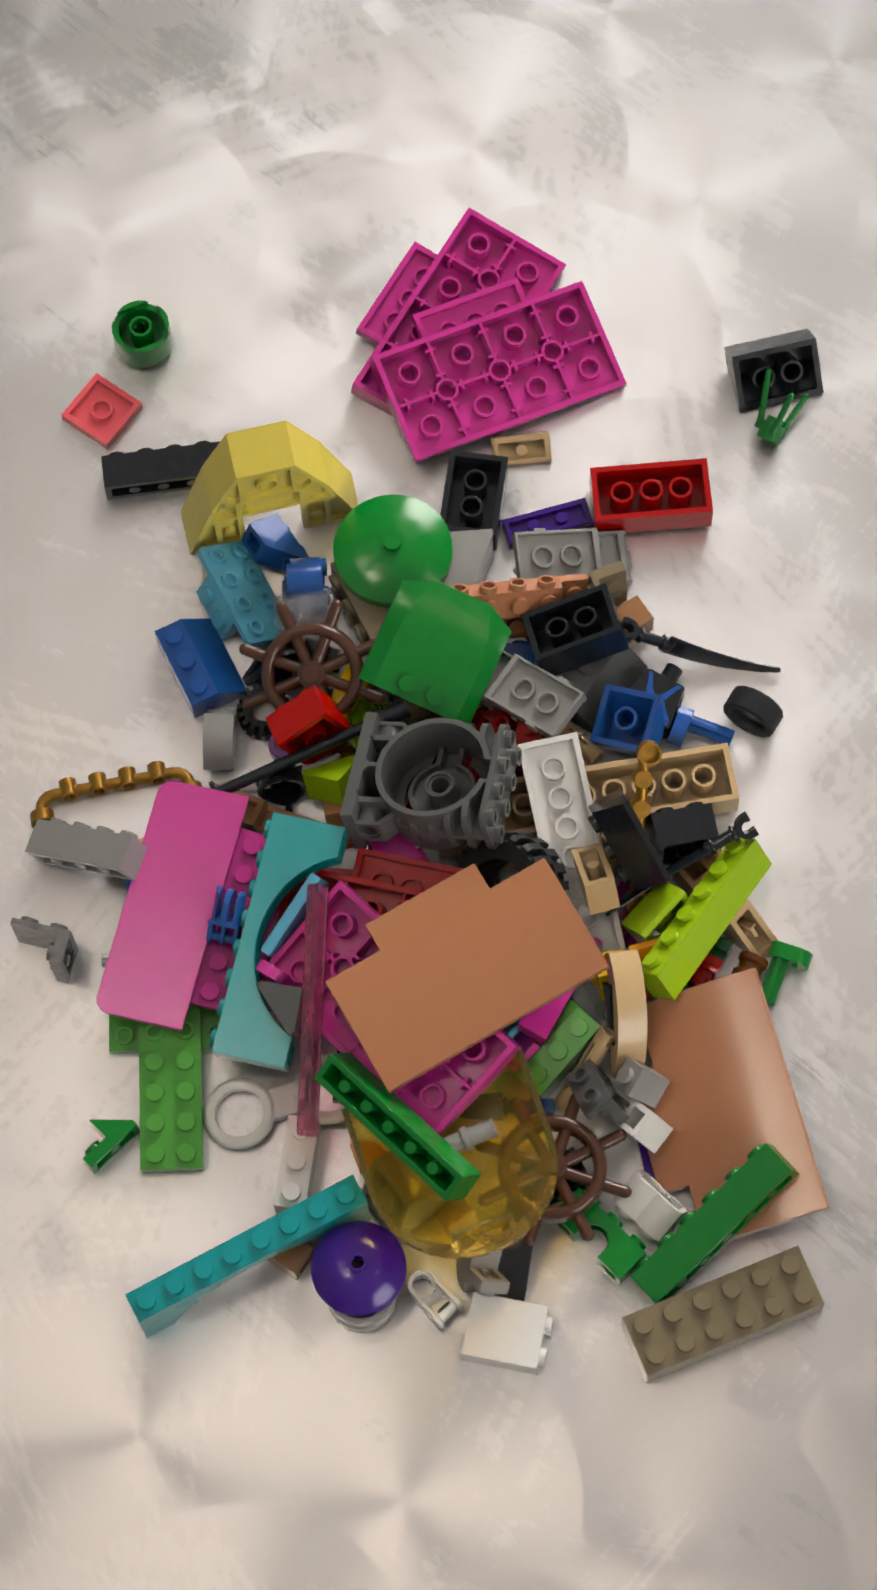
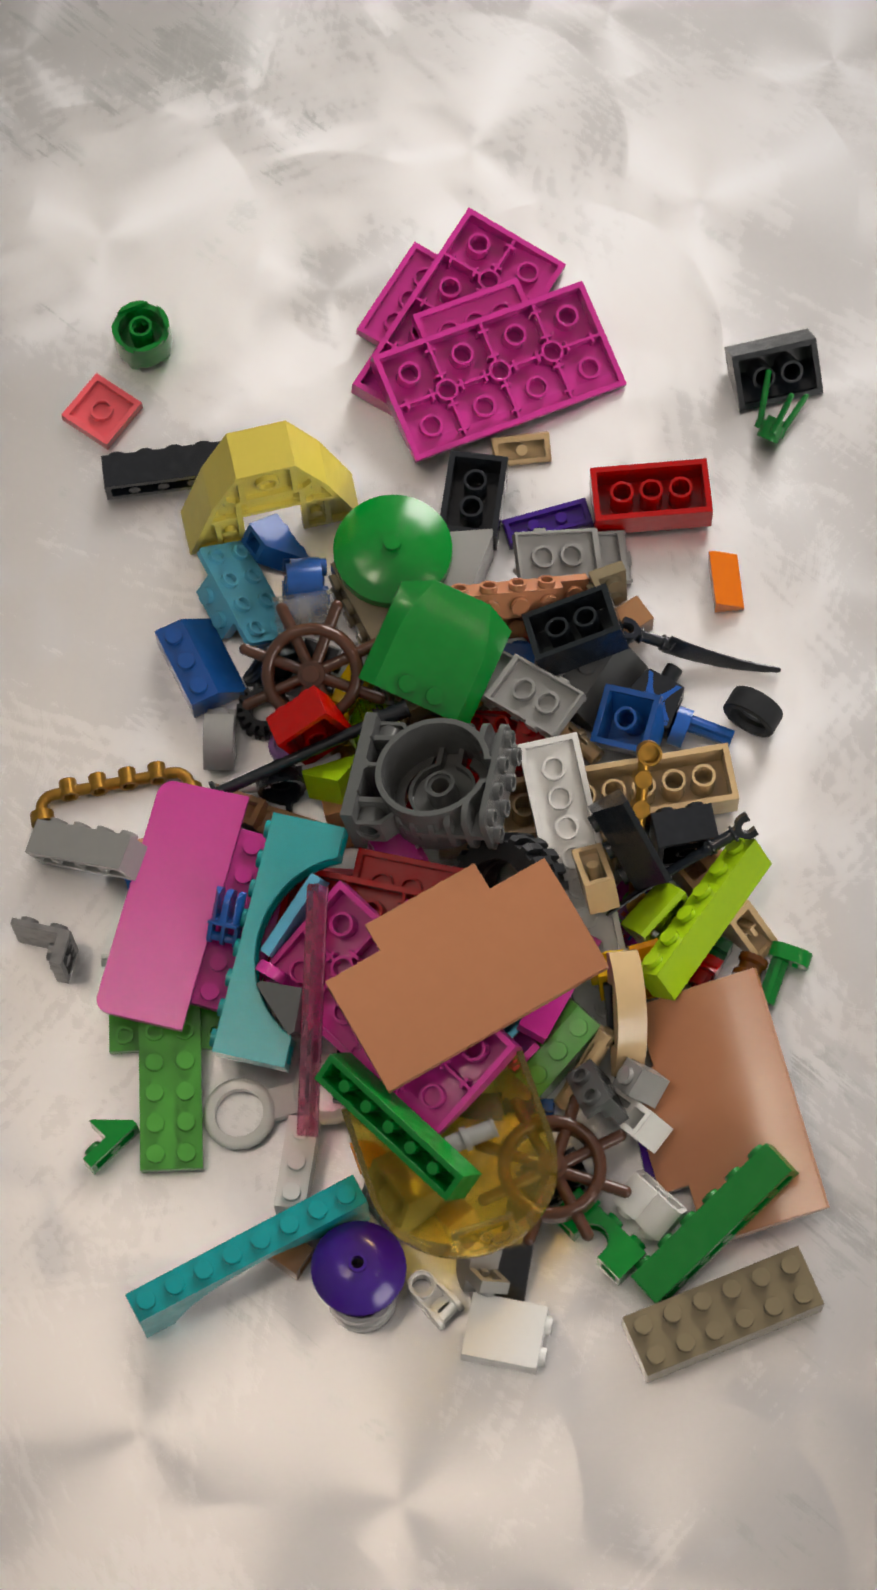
none -> orange slope [708,551,744,612]

